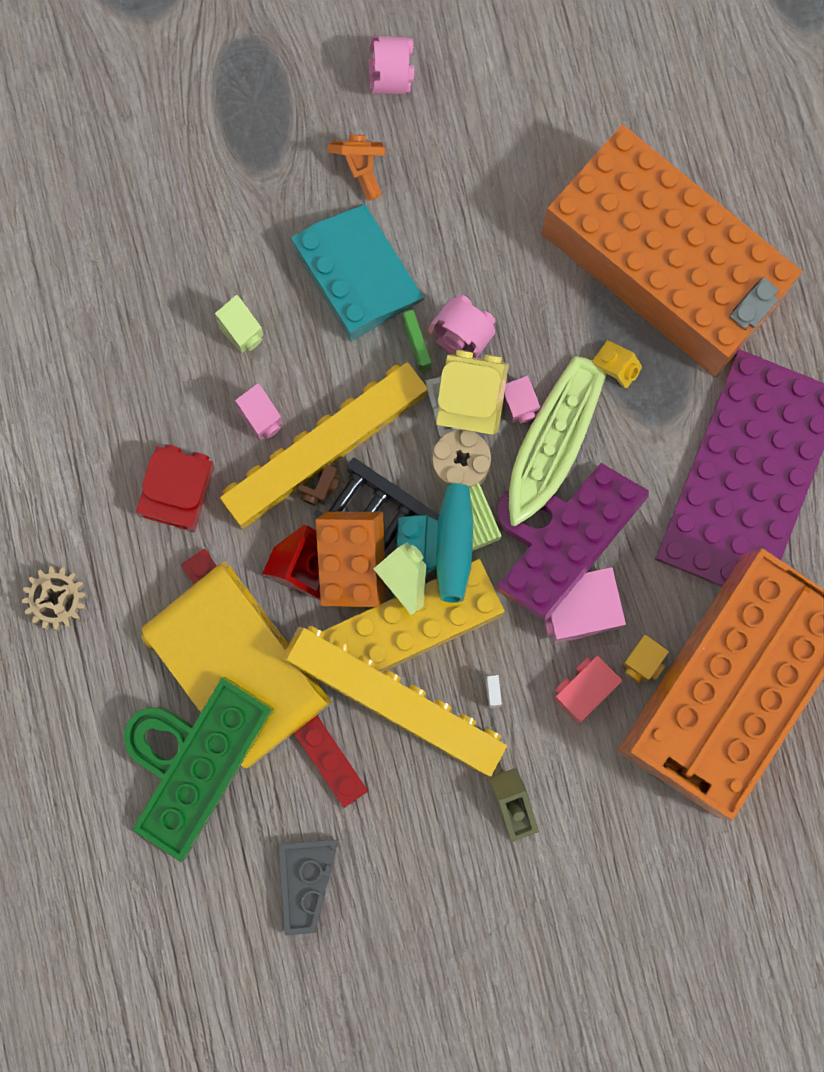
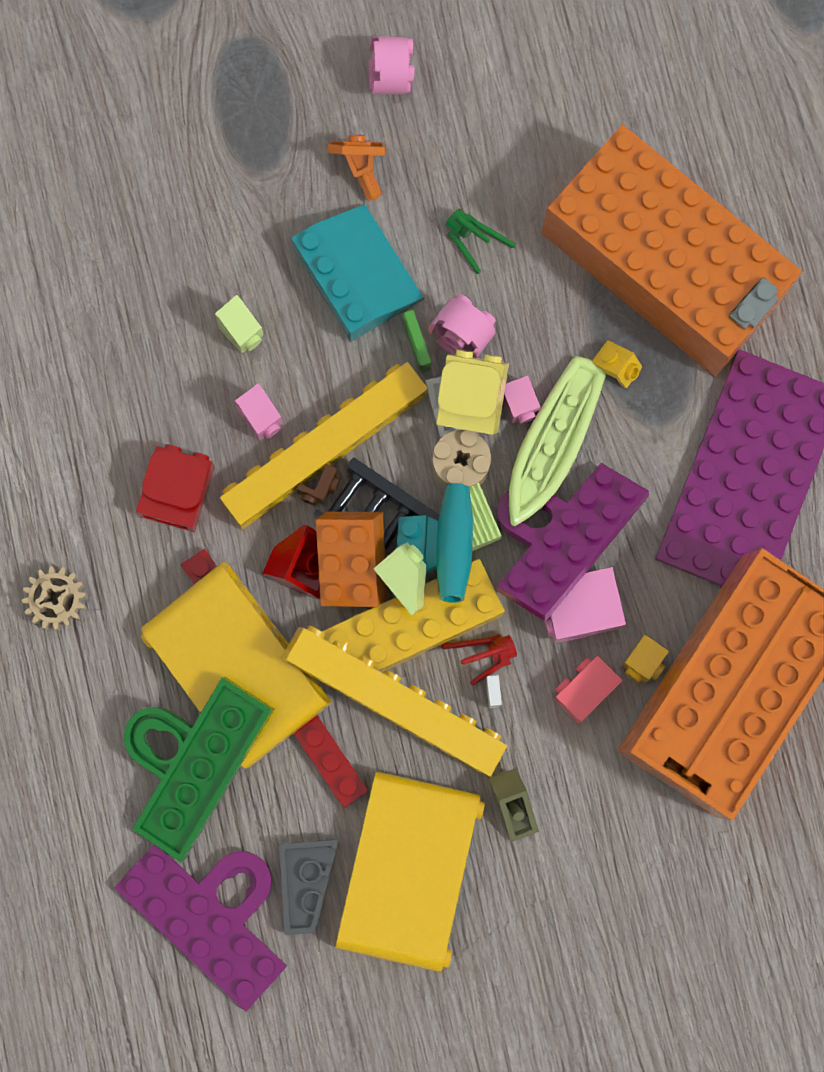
none -> magenta plate [114,845,288,1011]
none -> yellow windscreen [335,771,485,973]
none -> red plant [441,634,517,686]
none -> green plant [445,209,516,274]

